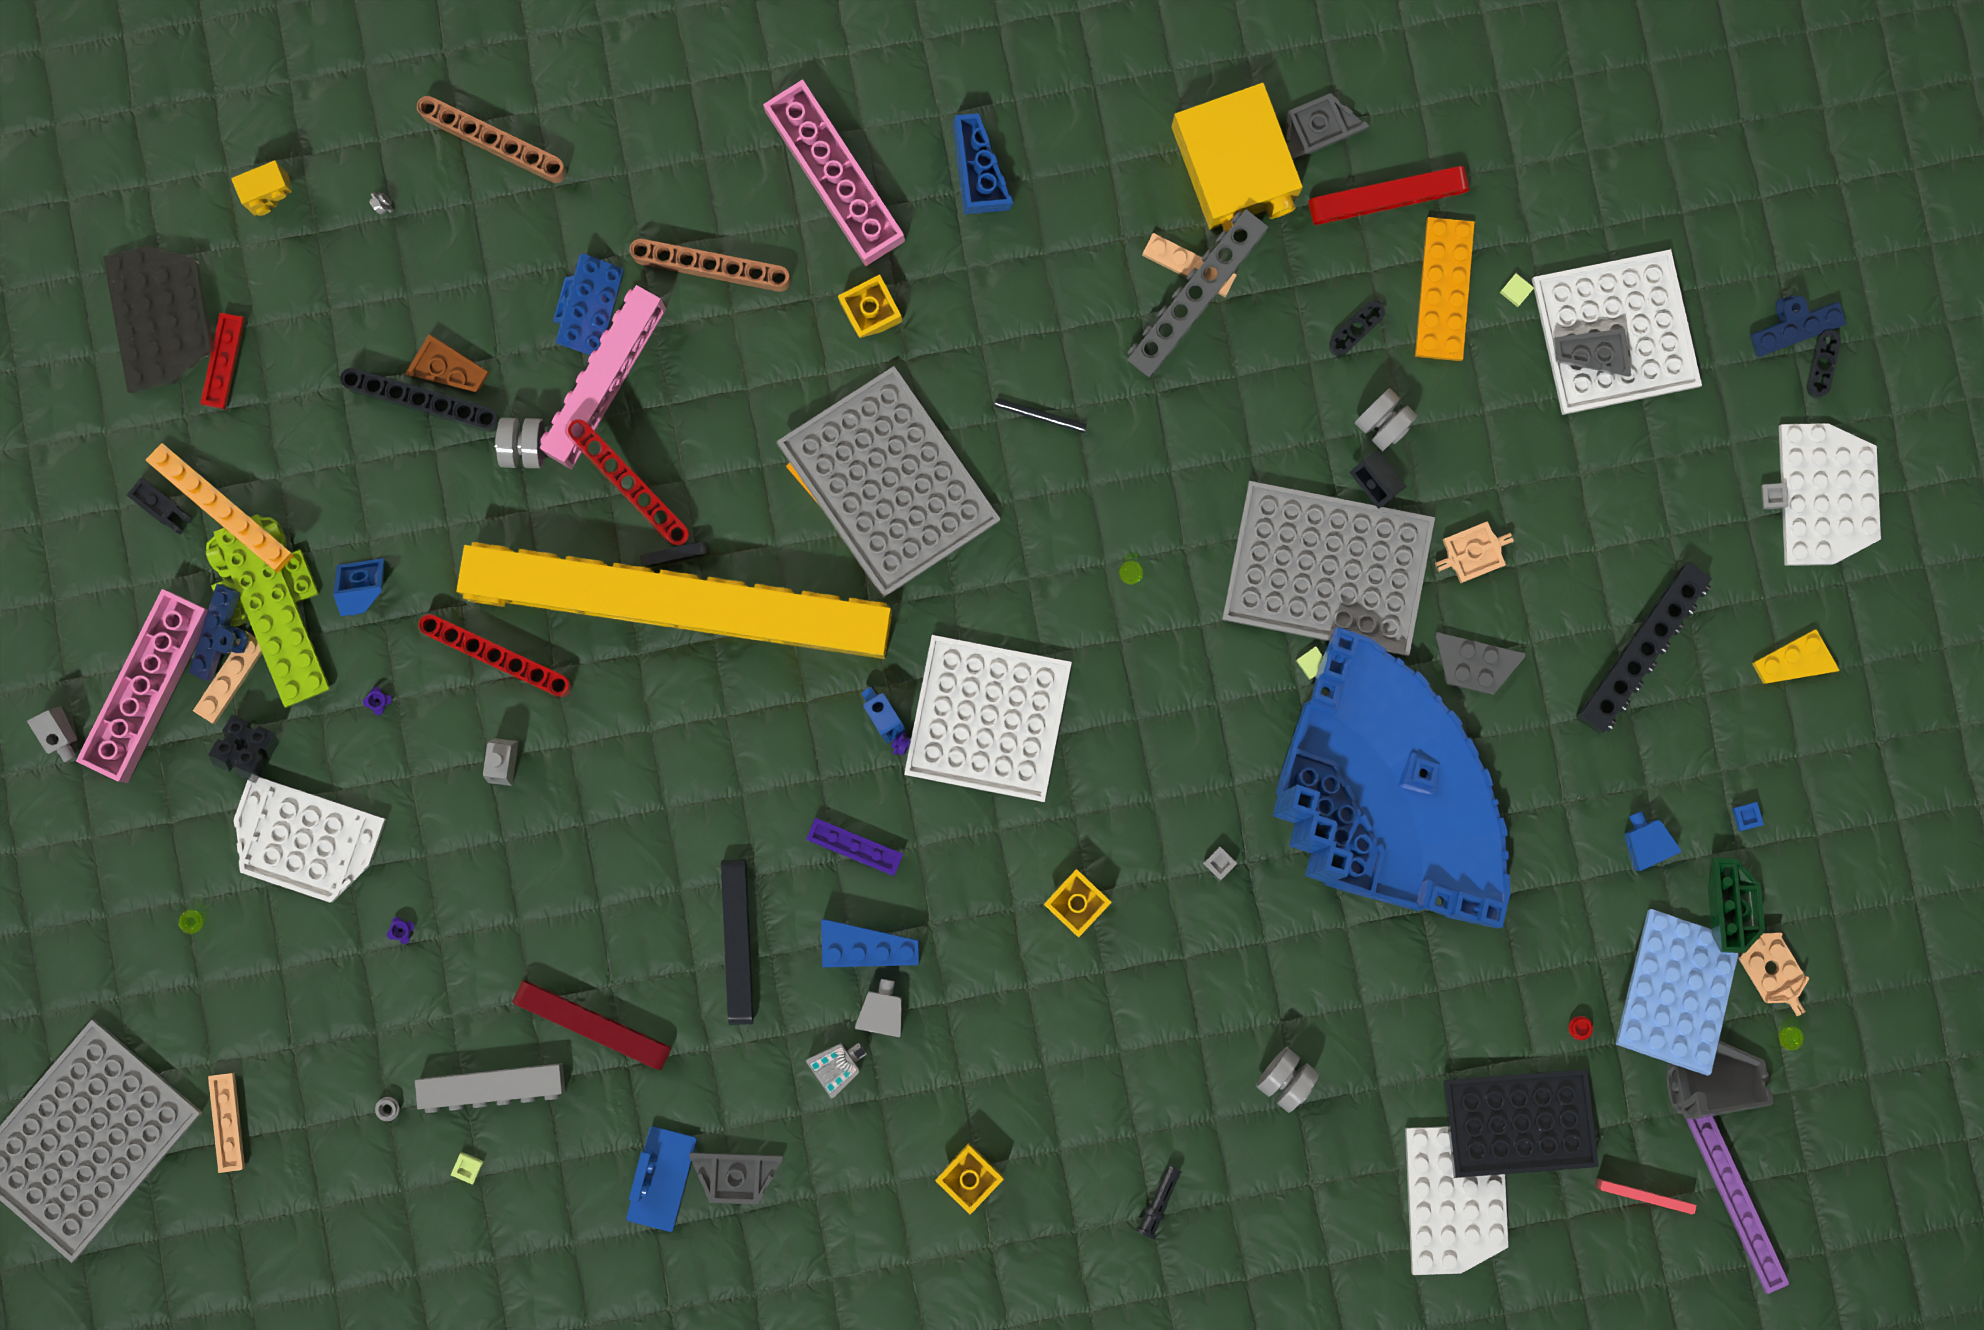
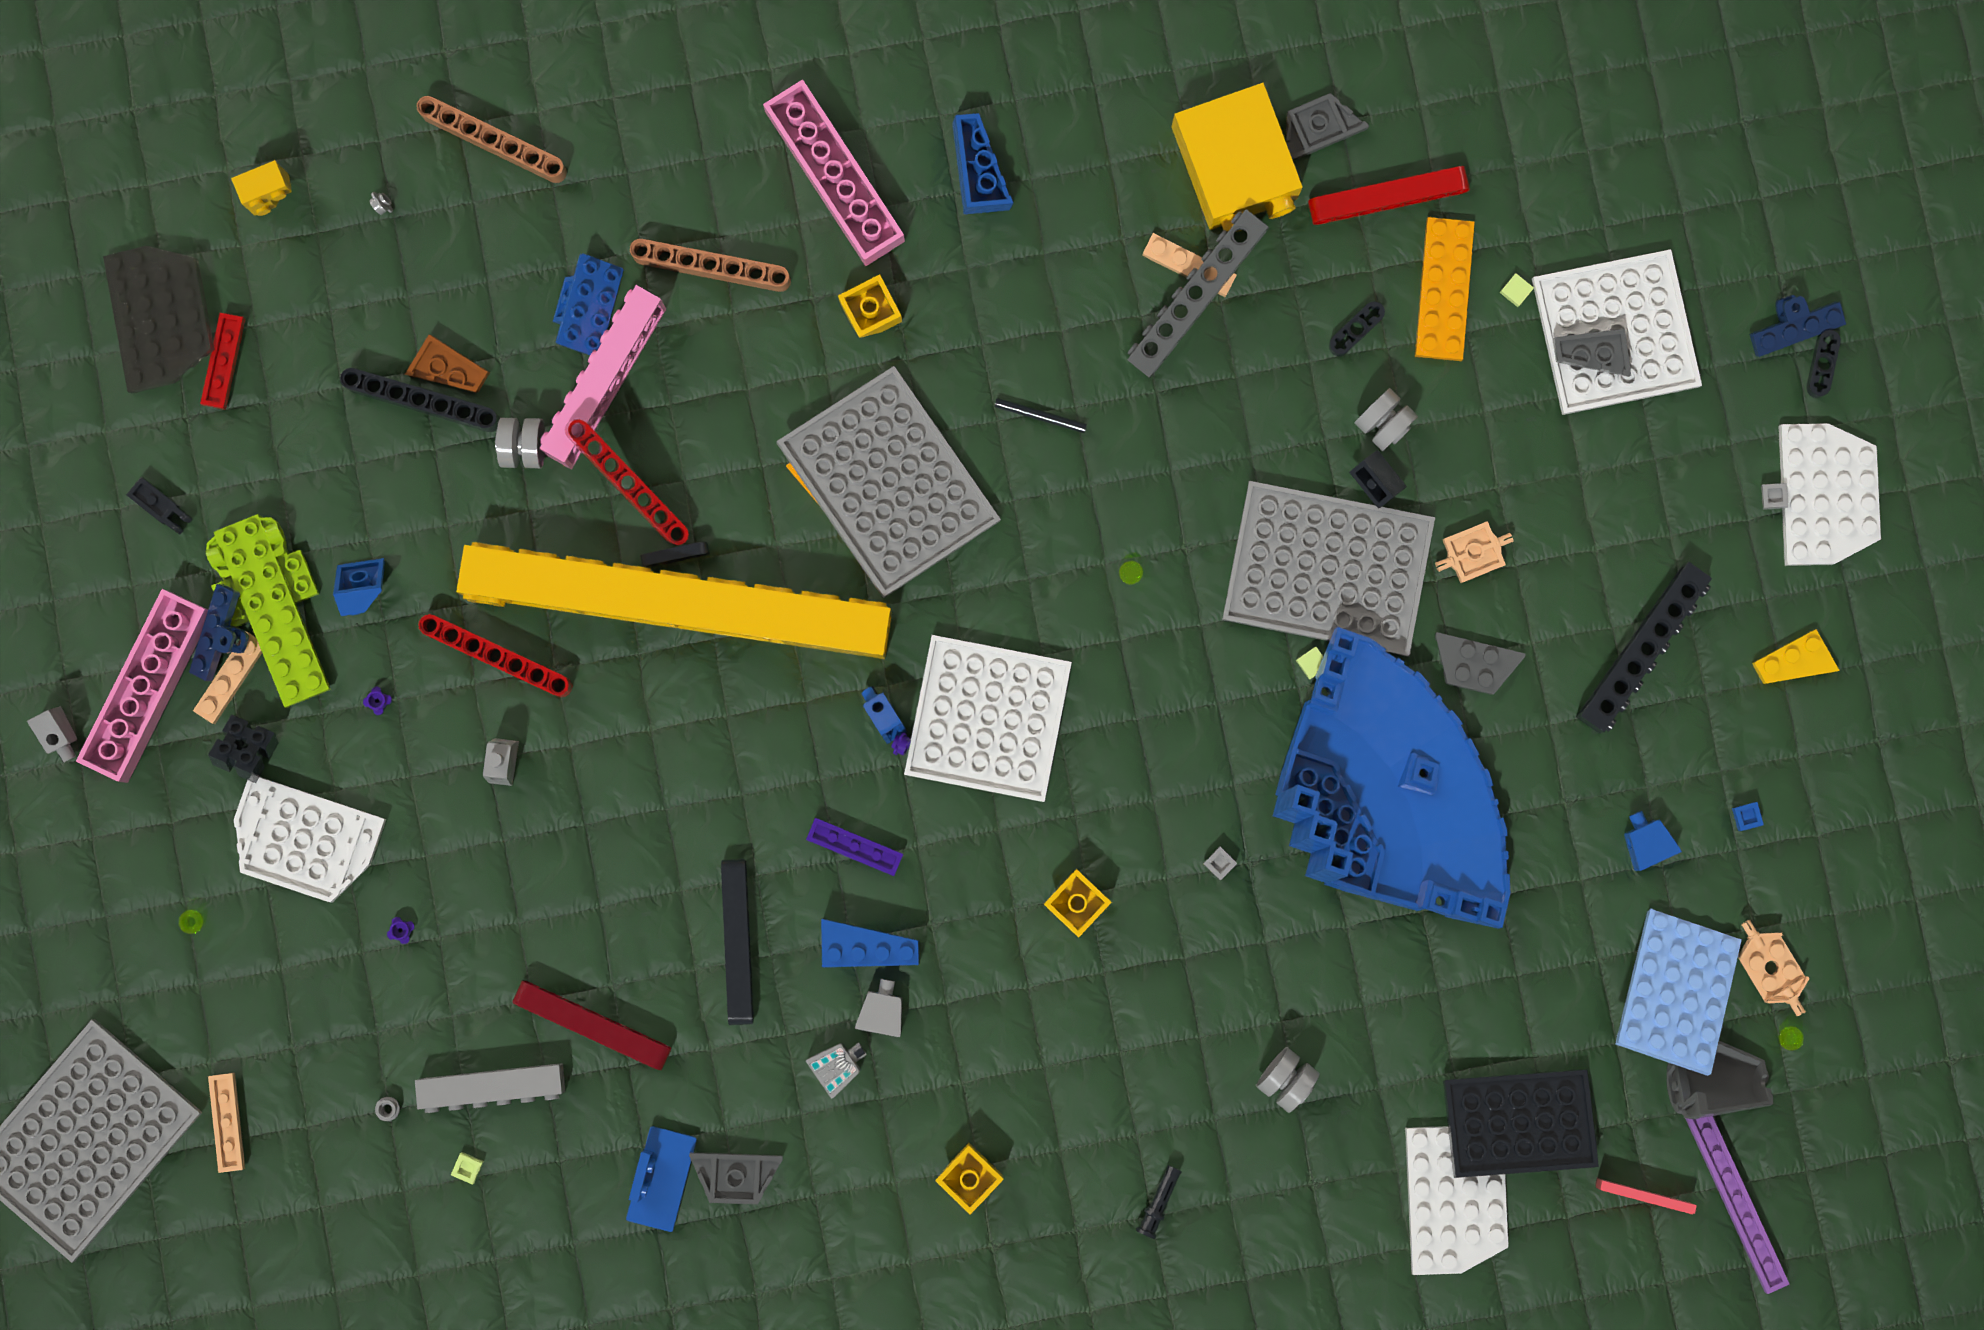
light orange plate [146,443,294,573] -> none
red plate [1568,1016,1593,1040] -> none
dark green wedge [1708,858,1765,953] -> none

